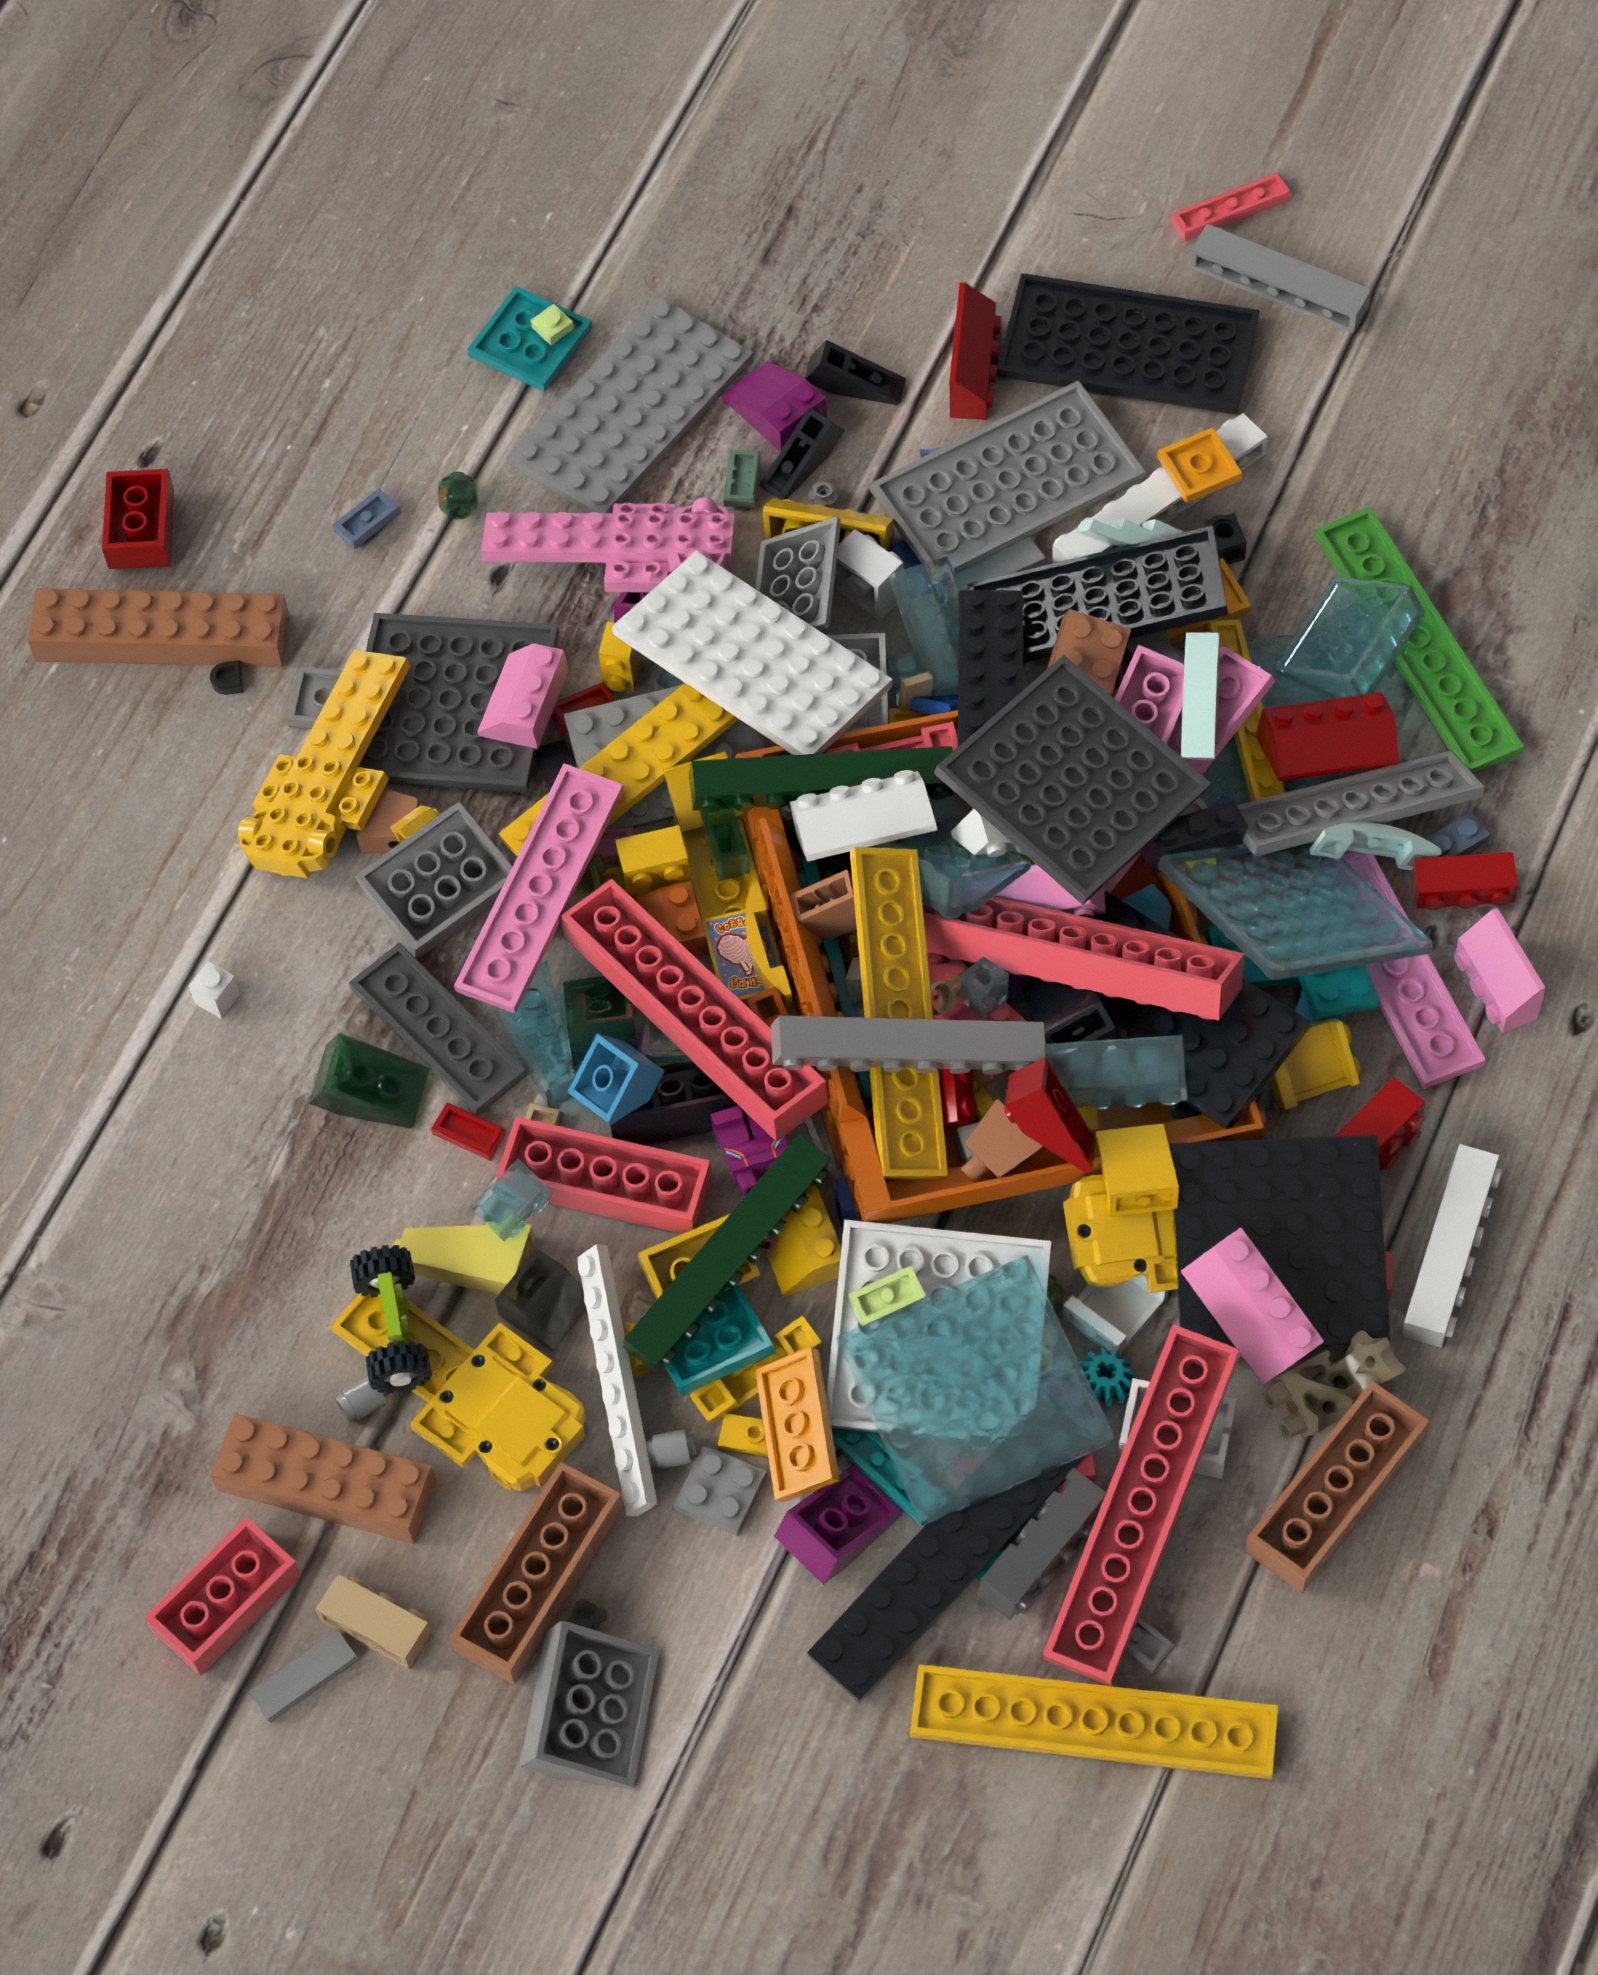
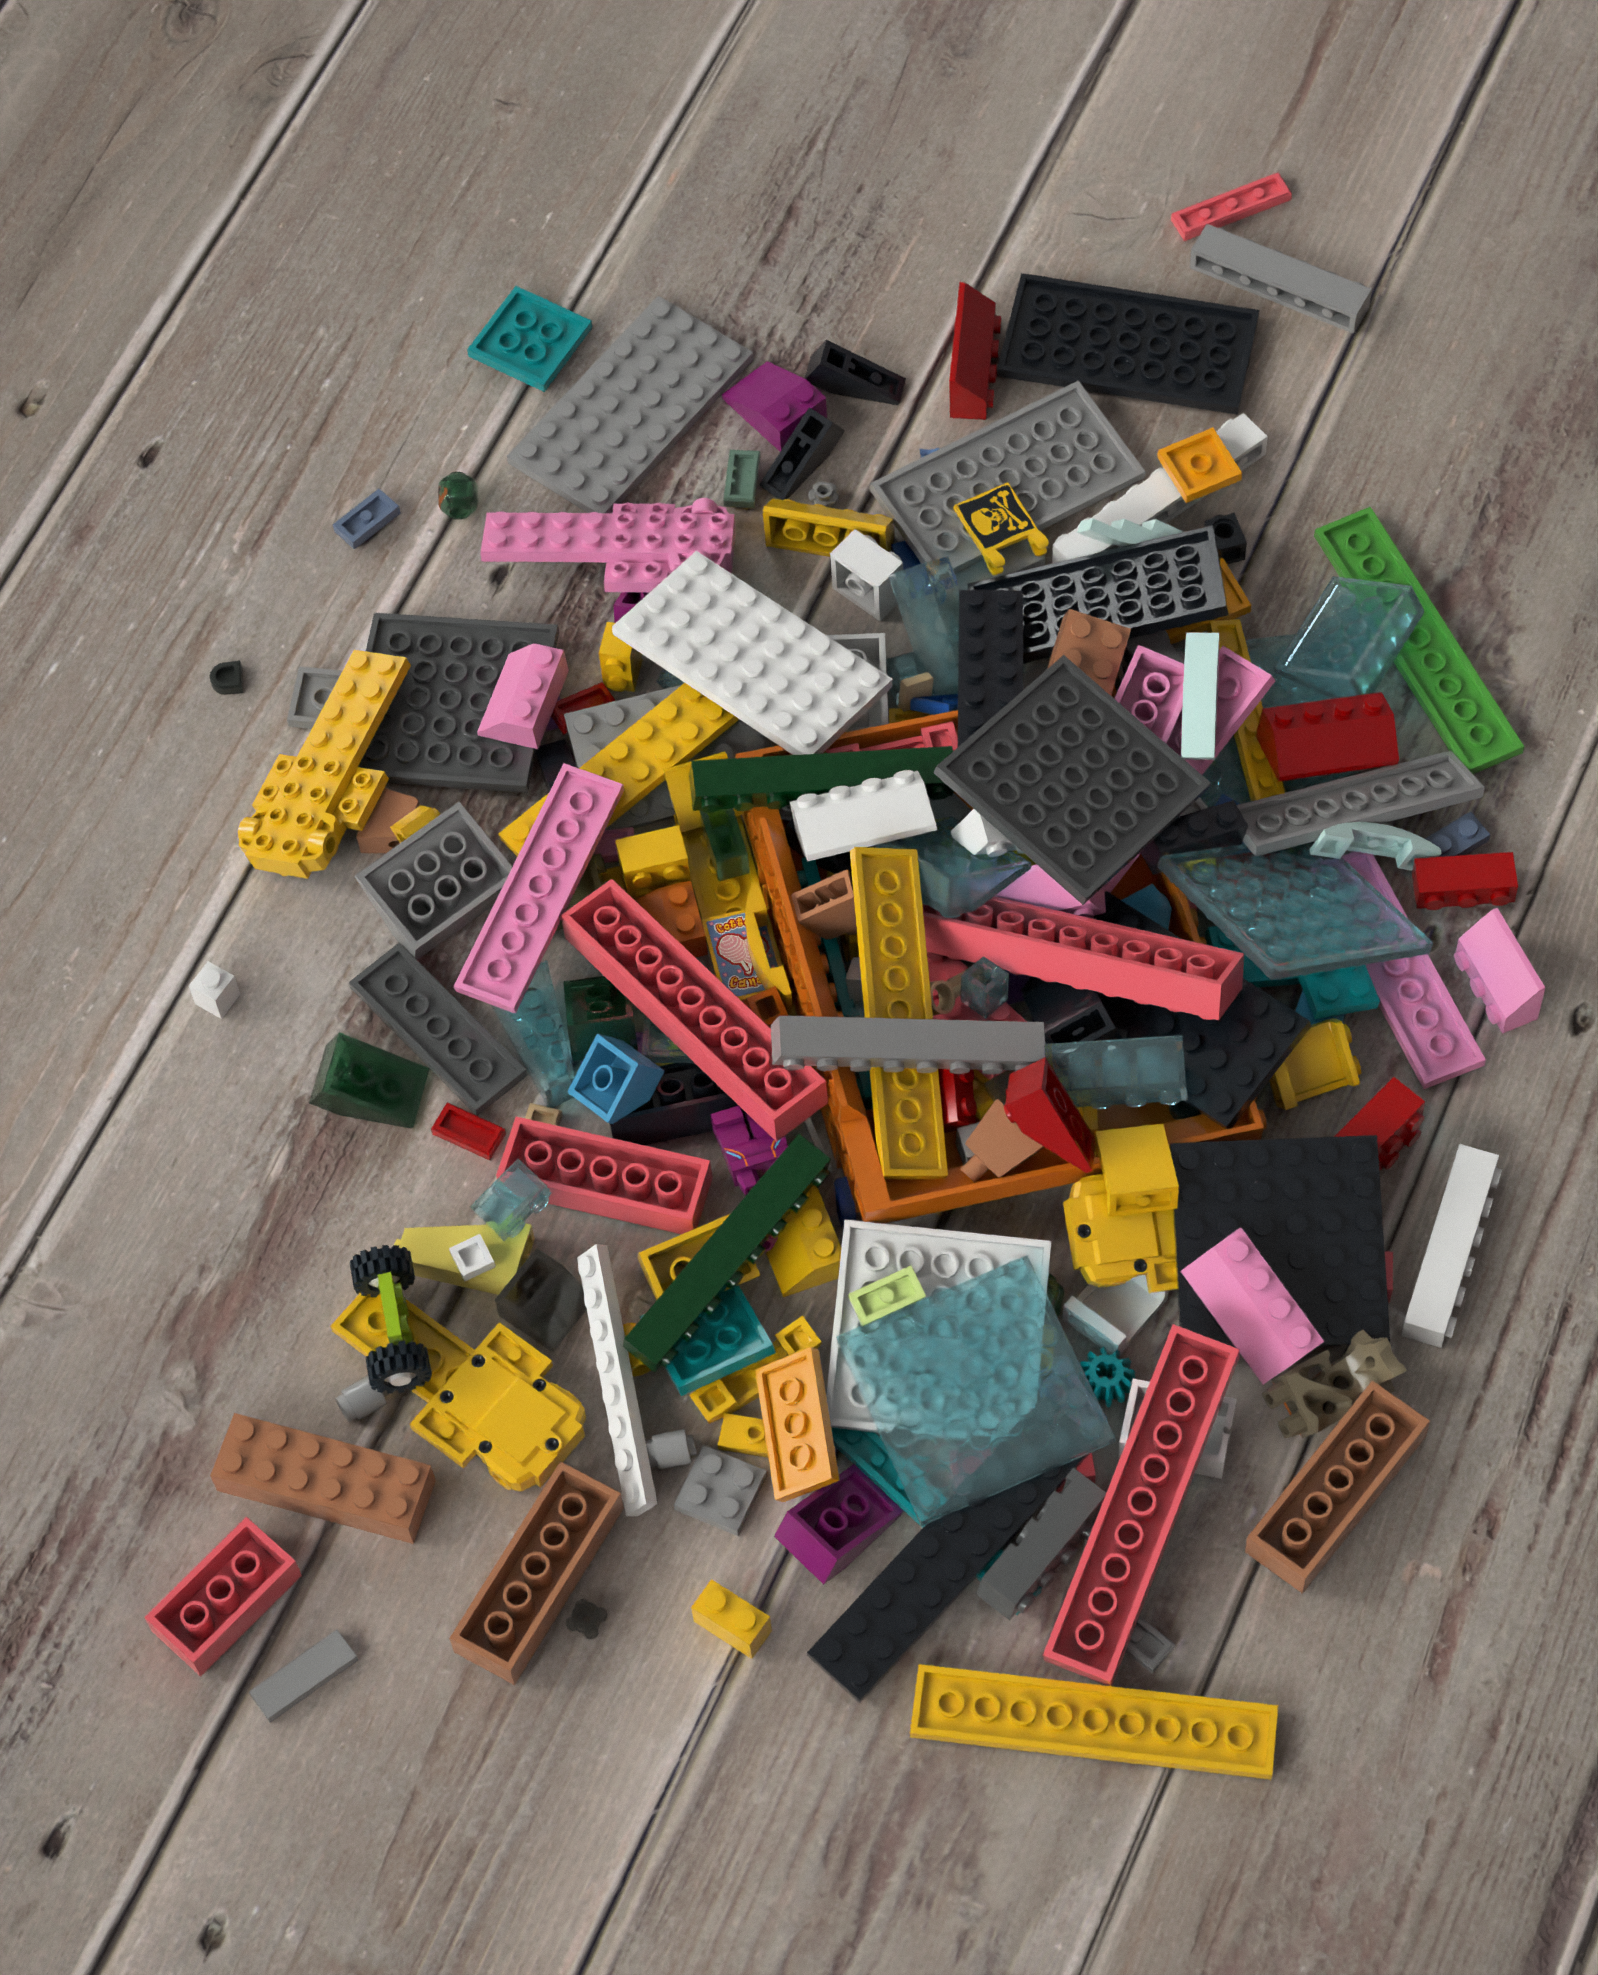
nougat brick [28,588,289,667] -> none
red brick [102,469,174,569] -> none
tan brick [315,1574,432,1670] -> none
light grey slope [519,1620,659,1789] -> none
yellowish green plate [531,304,574,345] -> none
light grey slope [755,517,841,633] -> none
none -> white plate [449,1234,496,1282]
none -> yellow brick [691,1579,772,1659]
none -> flag [953,482,1049,576]

